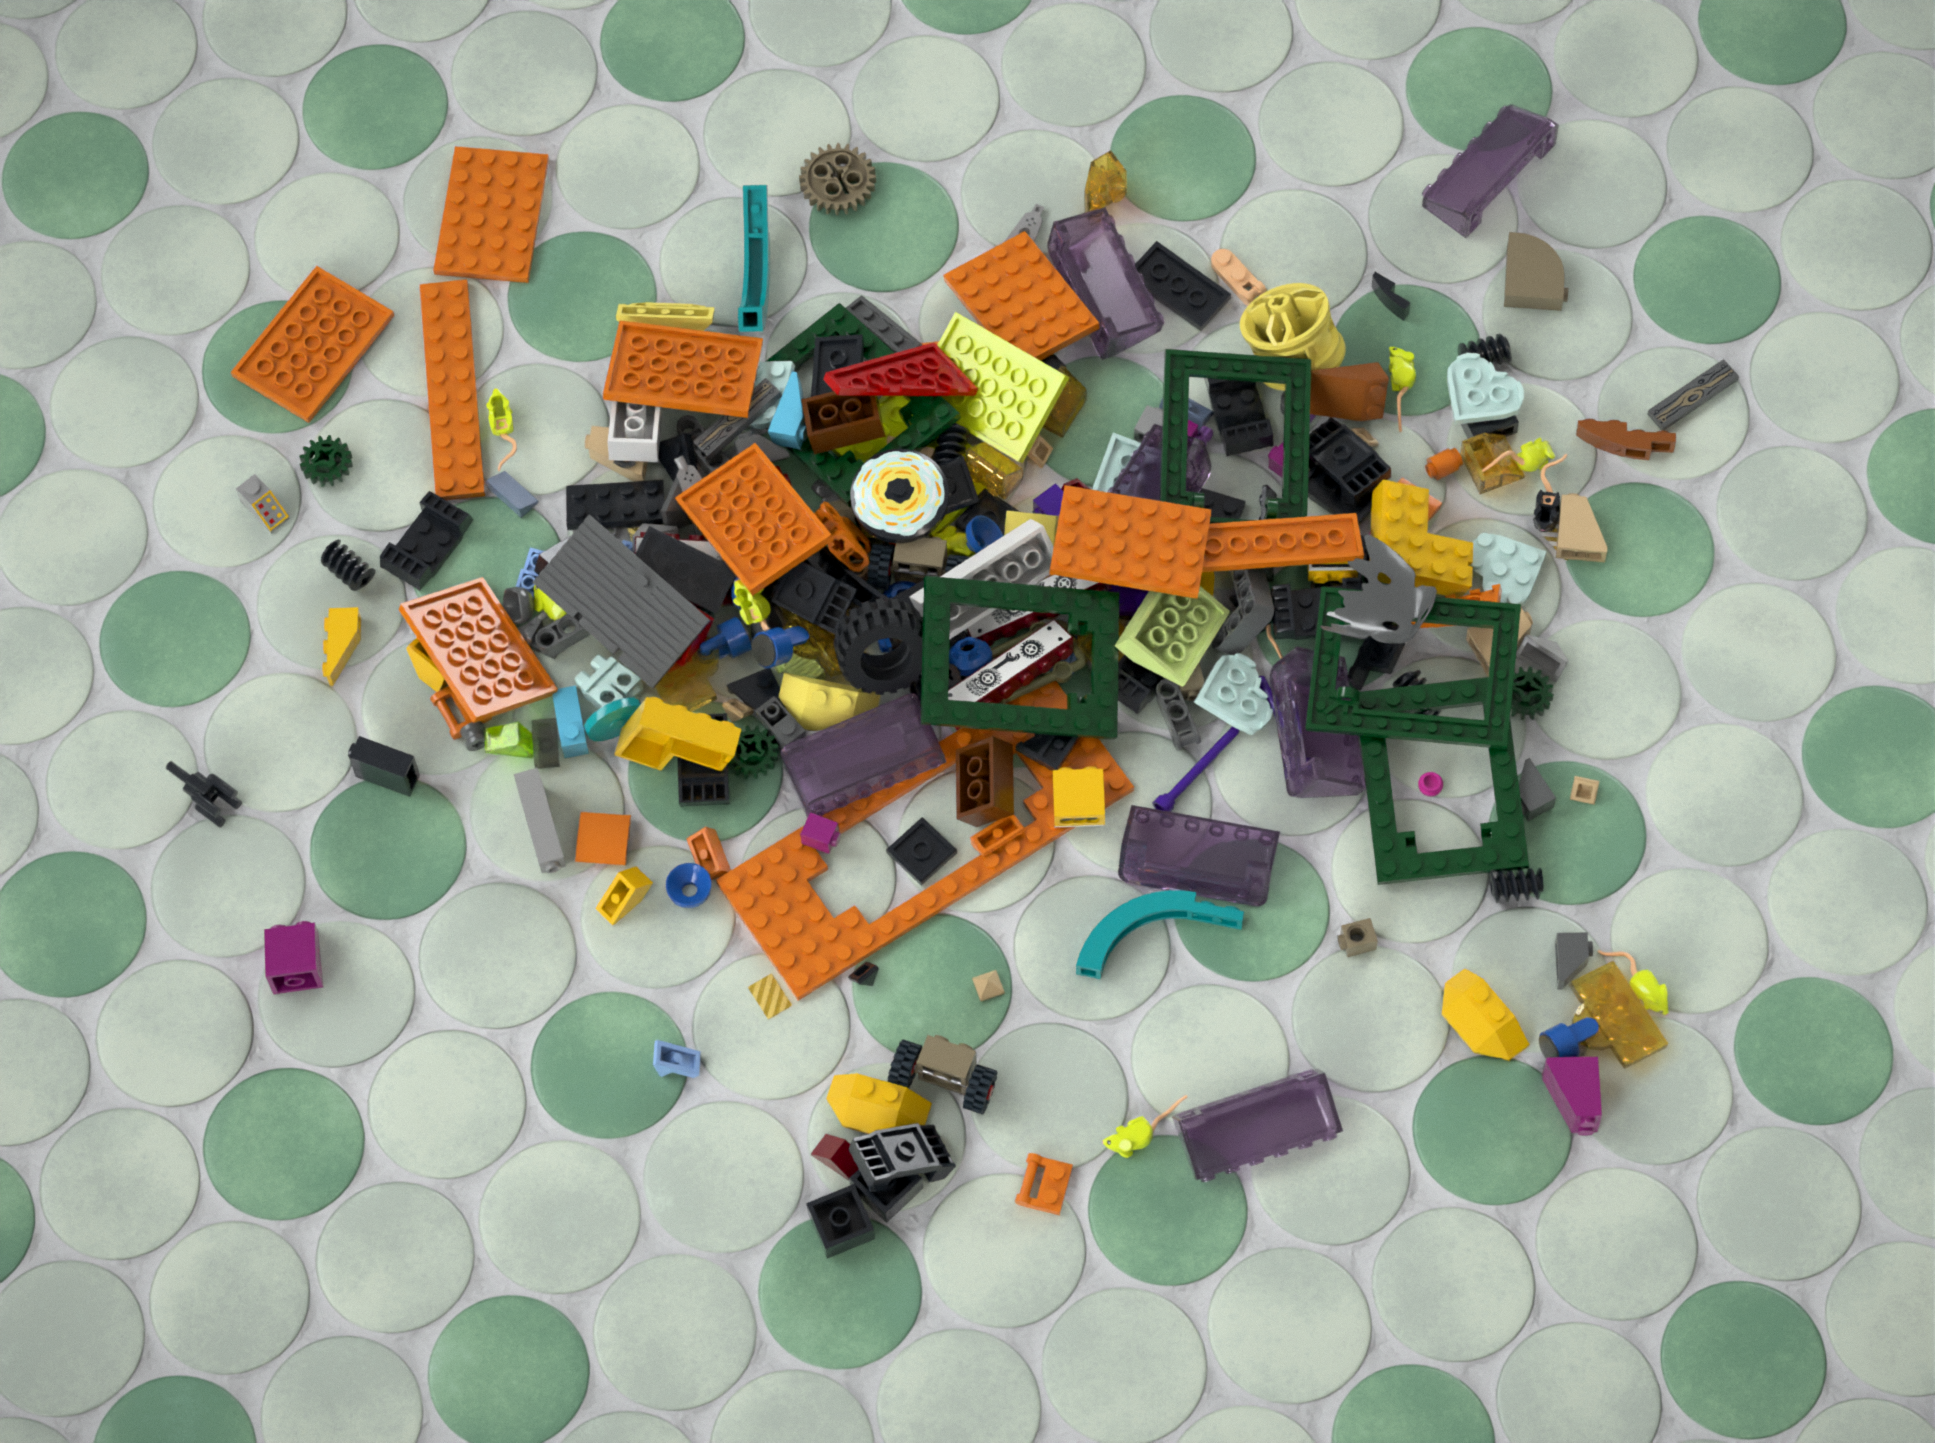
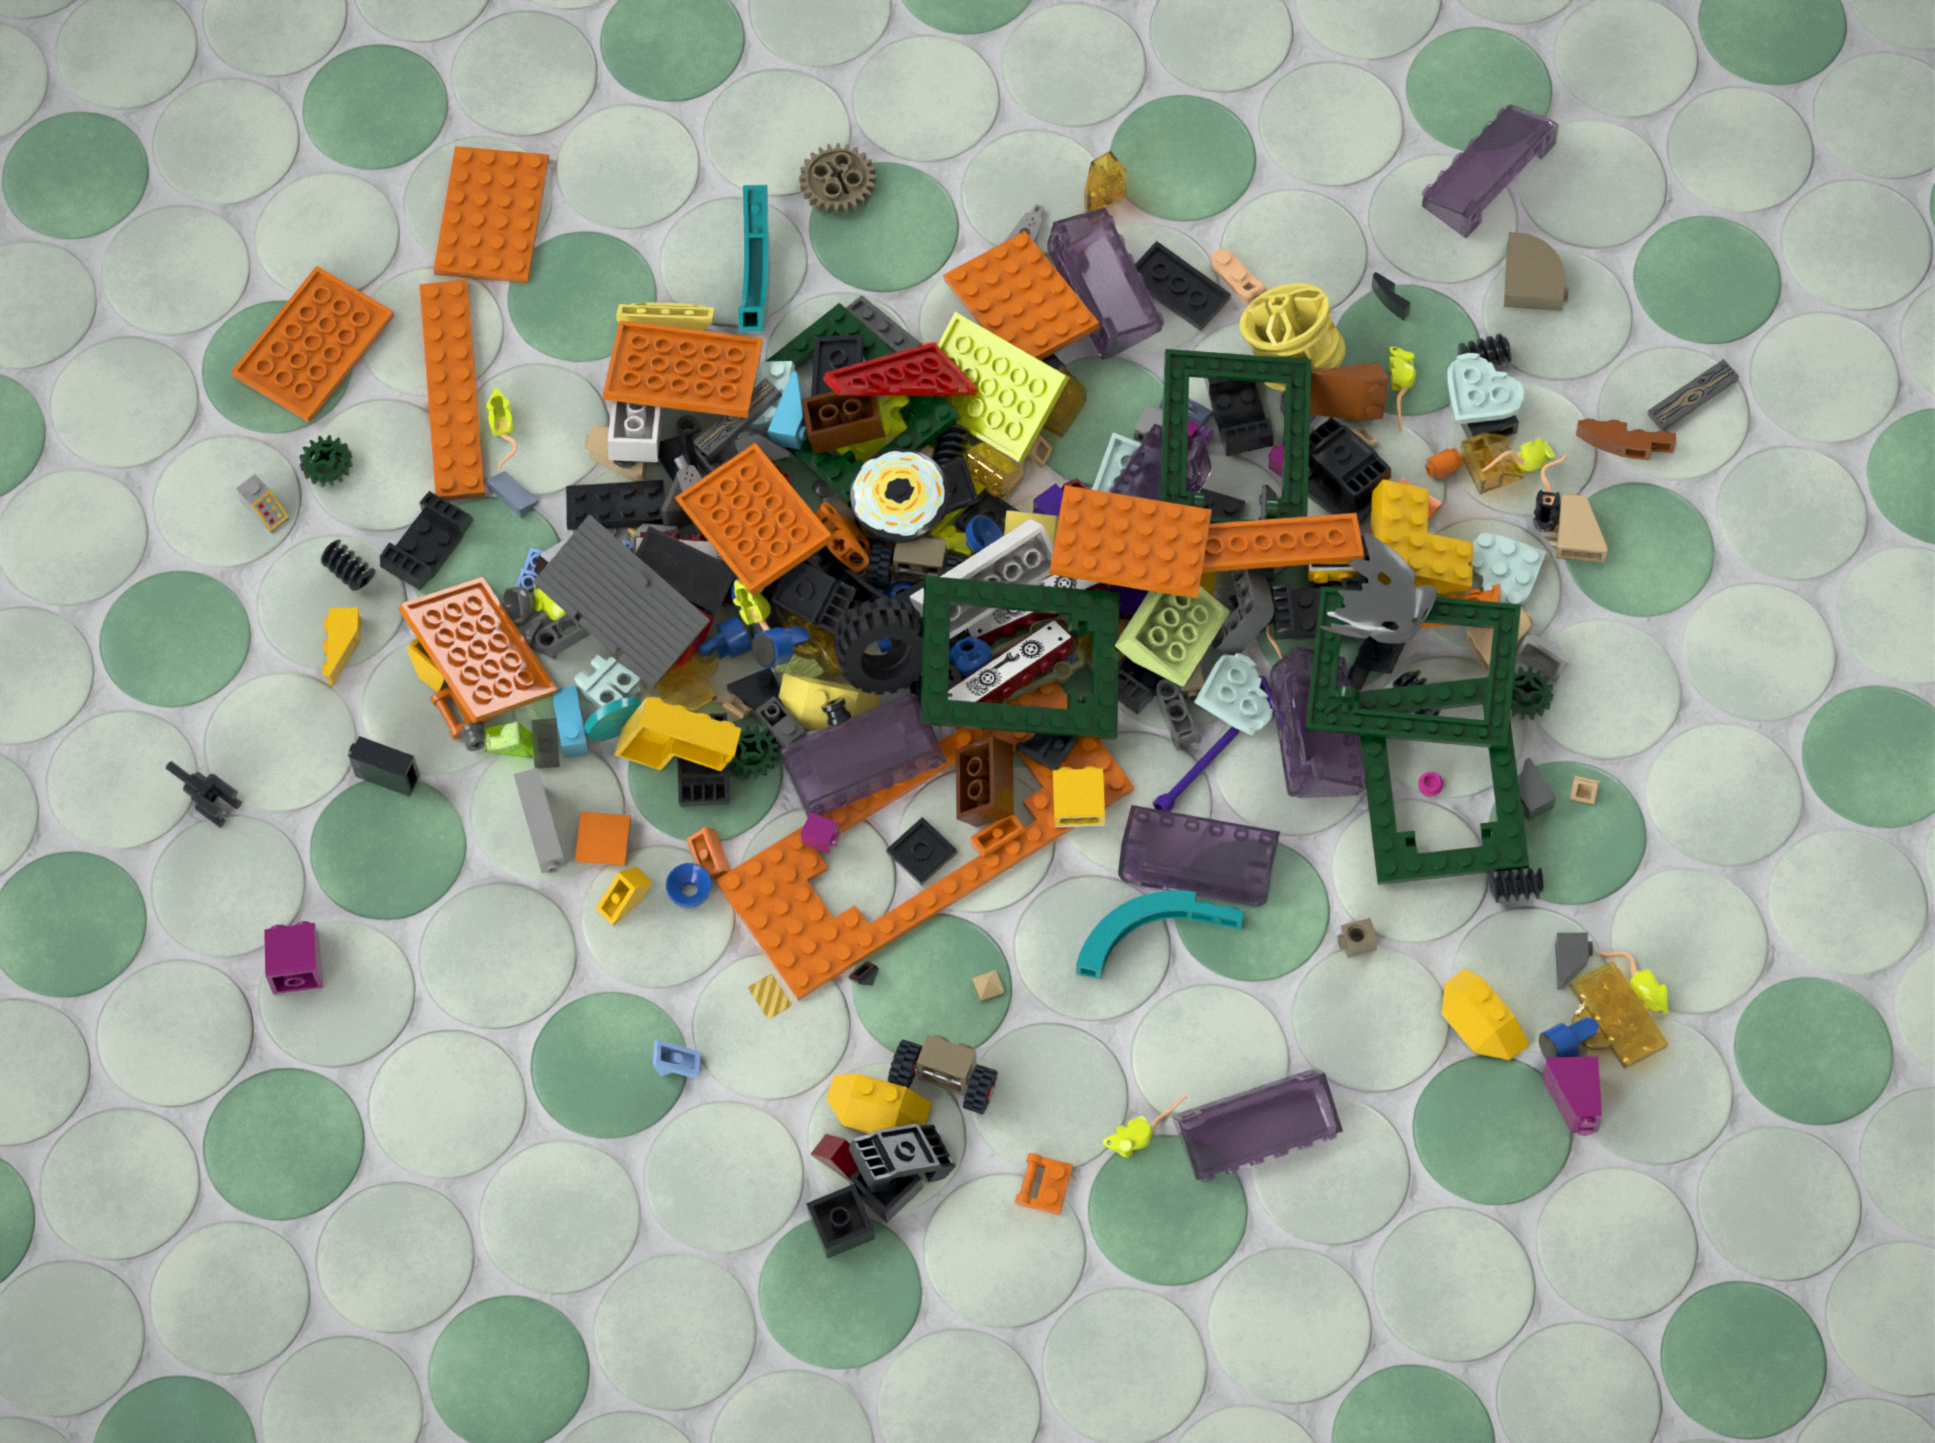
none -> black wheel [821,697,852,726]

